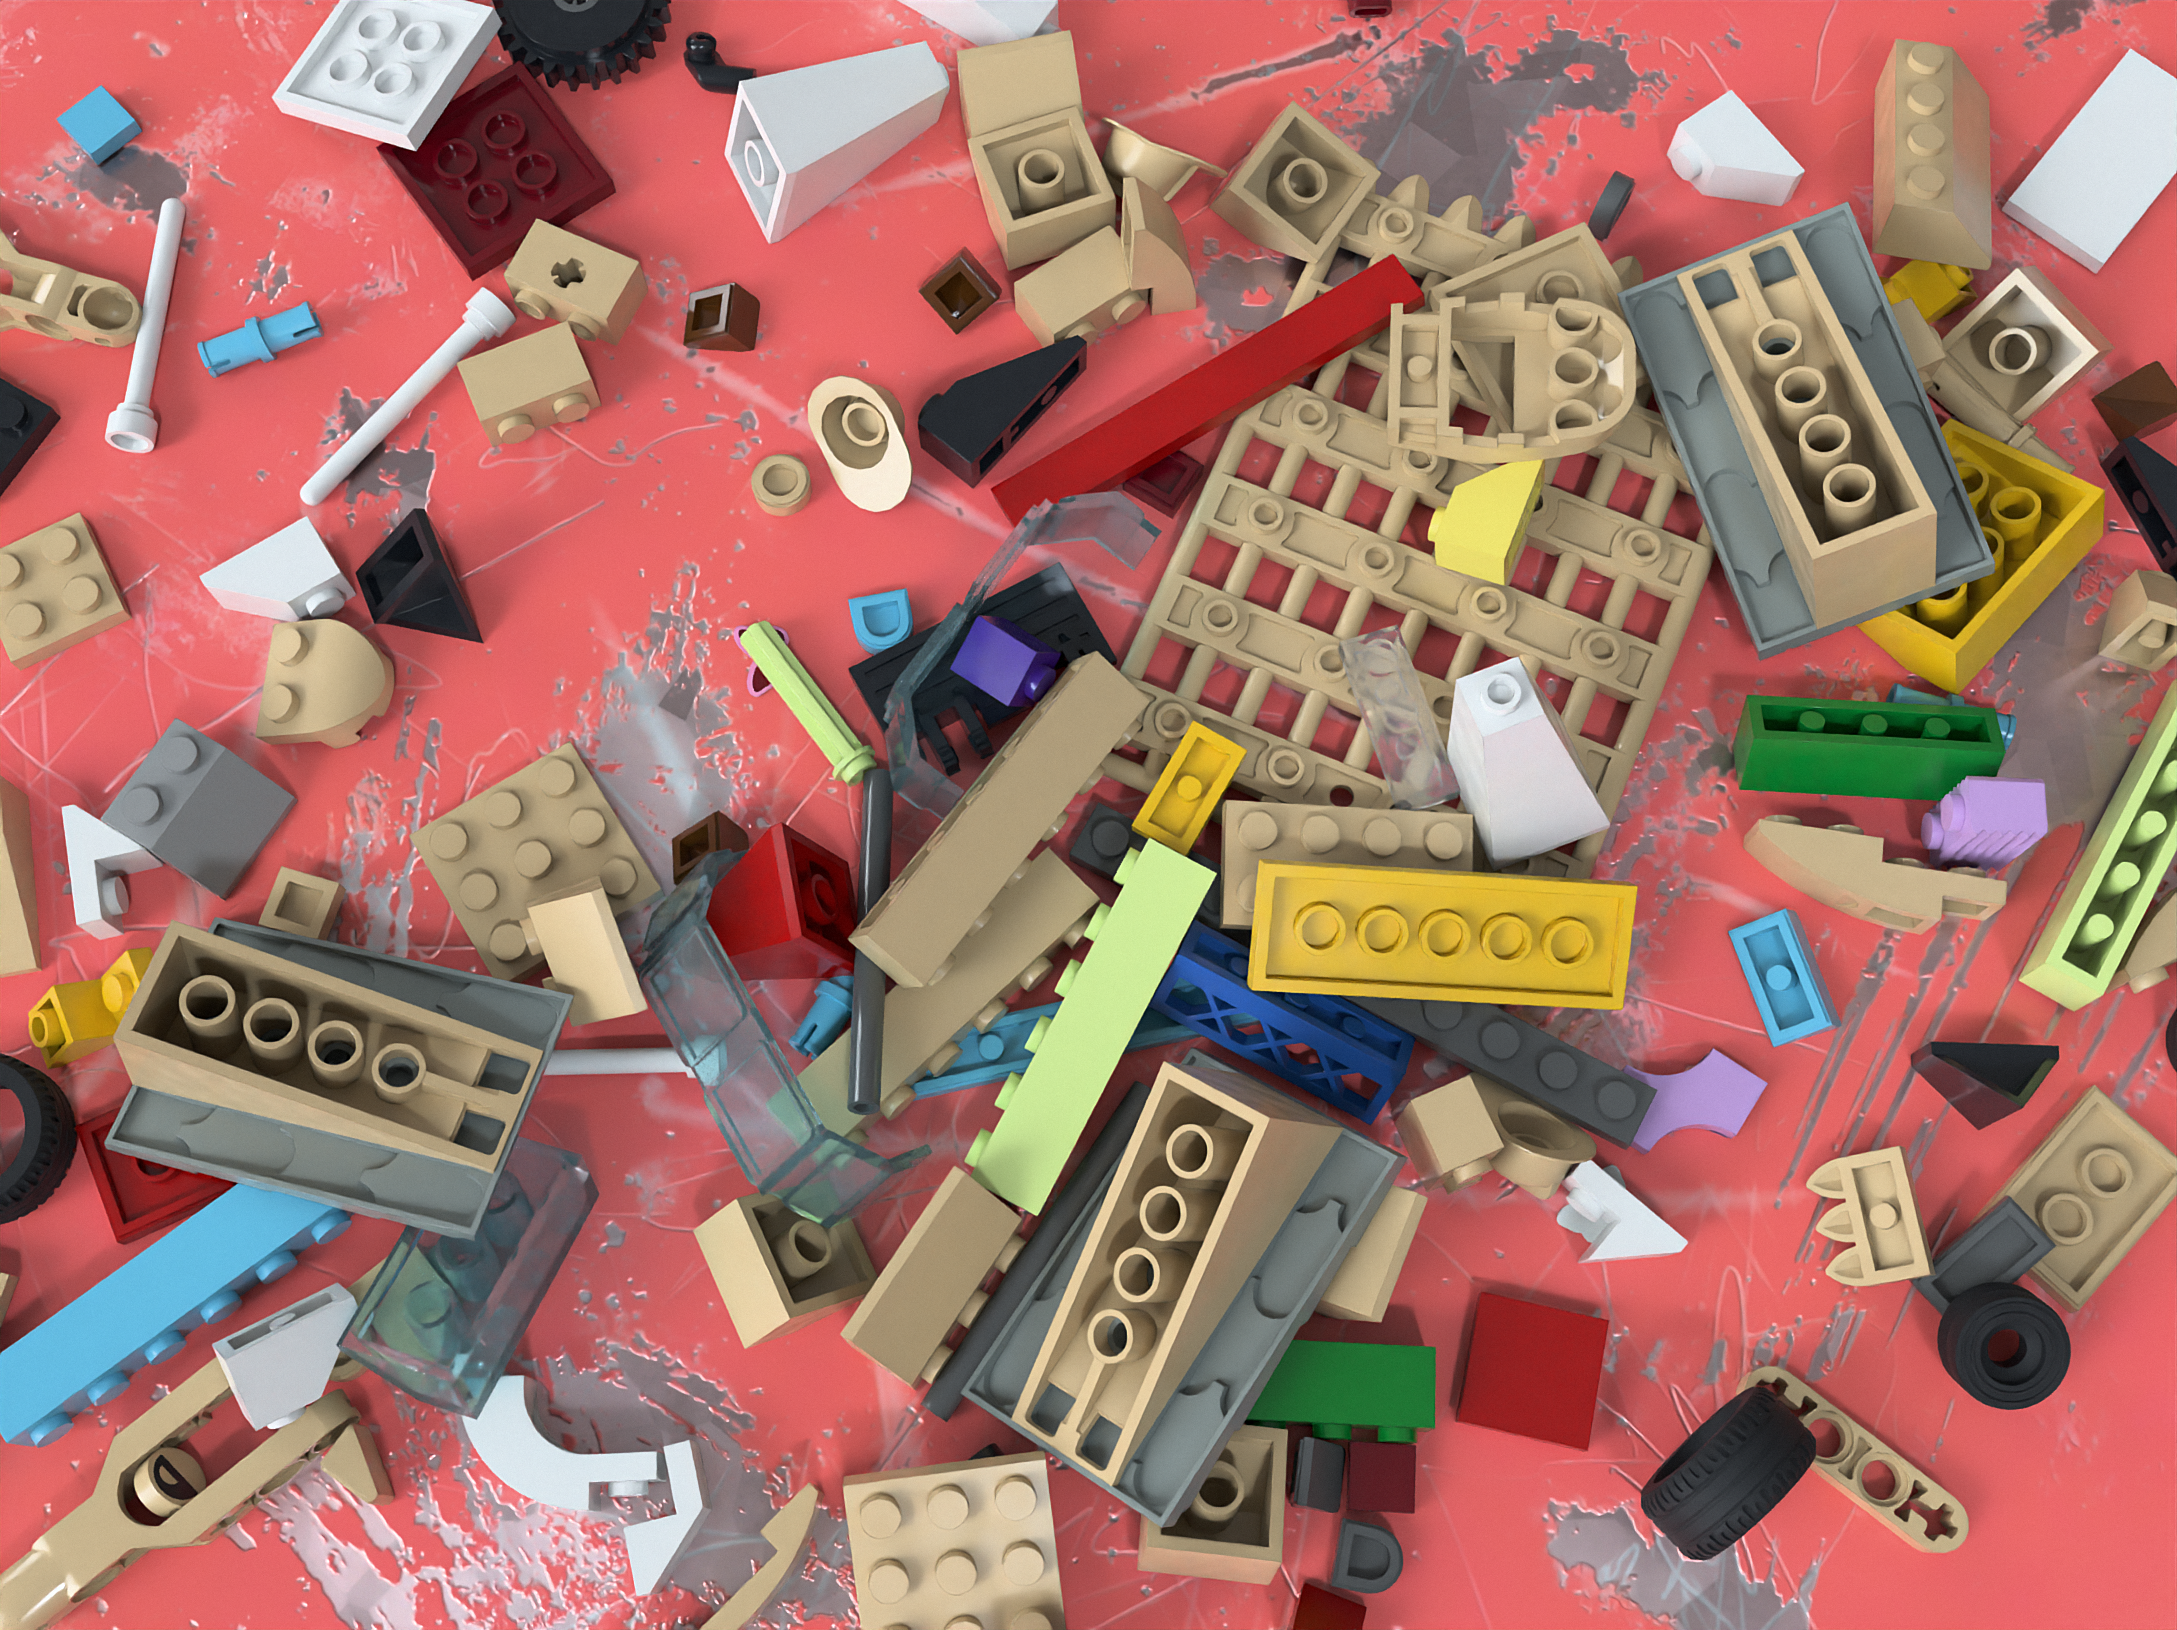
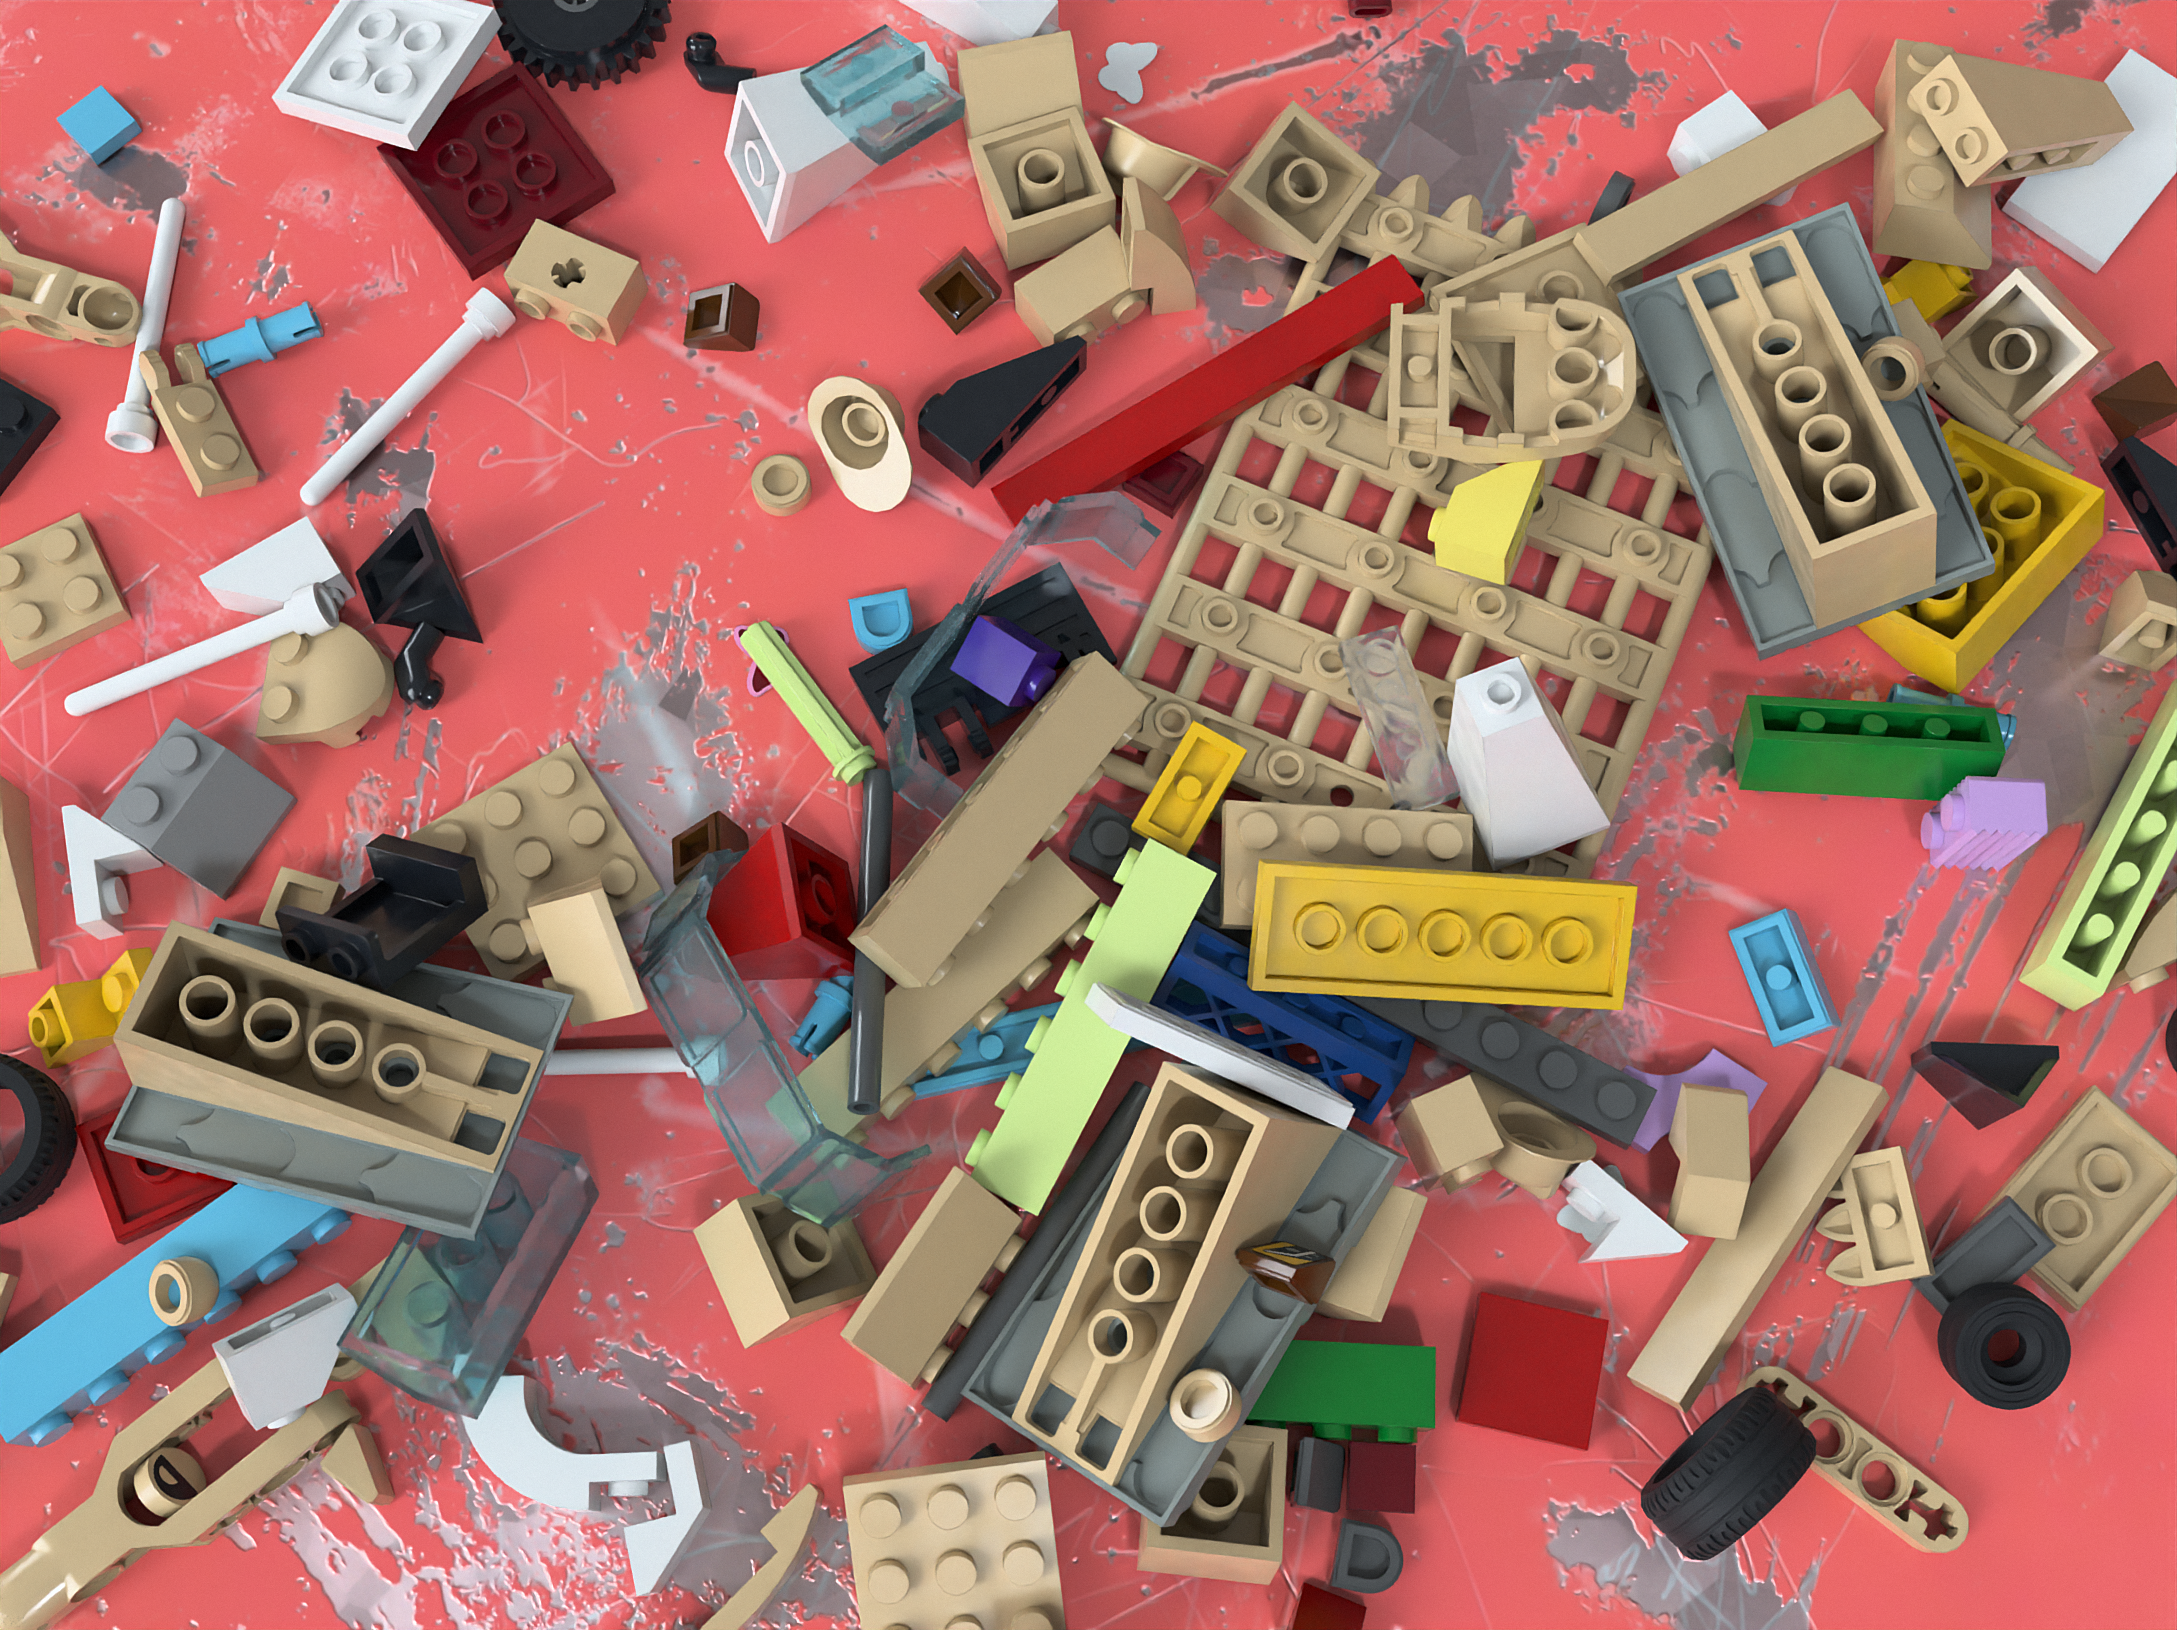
tan brick [456,321,602,447] -> none
tan slope [1743,815,2007,935] -> none
none -> white piece [64,582,339,716]
none -> tan hinge [138,343,259,498]
none -> tan piece [149,1256,219,1326]
none -> black panel [275,833,489,991]
none -> black arm [394,621,445,710]
none -> clear light blue slope [800,24,965,166]
none -> white tile [1084,981,1355,1130]
none -> white sticker [1098,42,1157,104]
none -> tan tile [1170,1368,1242,1443]
none -> reddish brown slope [1236,1241,1336,1305]
none -> tan tile [1572,88,1884,287]
none -> tan tile [1626,1065,1890,1414]
none -> tan slope [1666,1082,1751,1240]
none -> tan piece [1860,336,1926,401]
none -> tan slope [1909,53,2135,188]

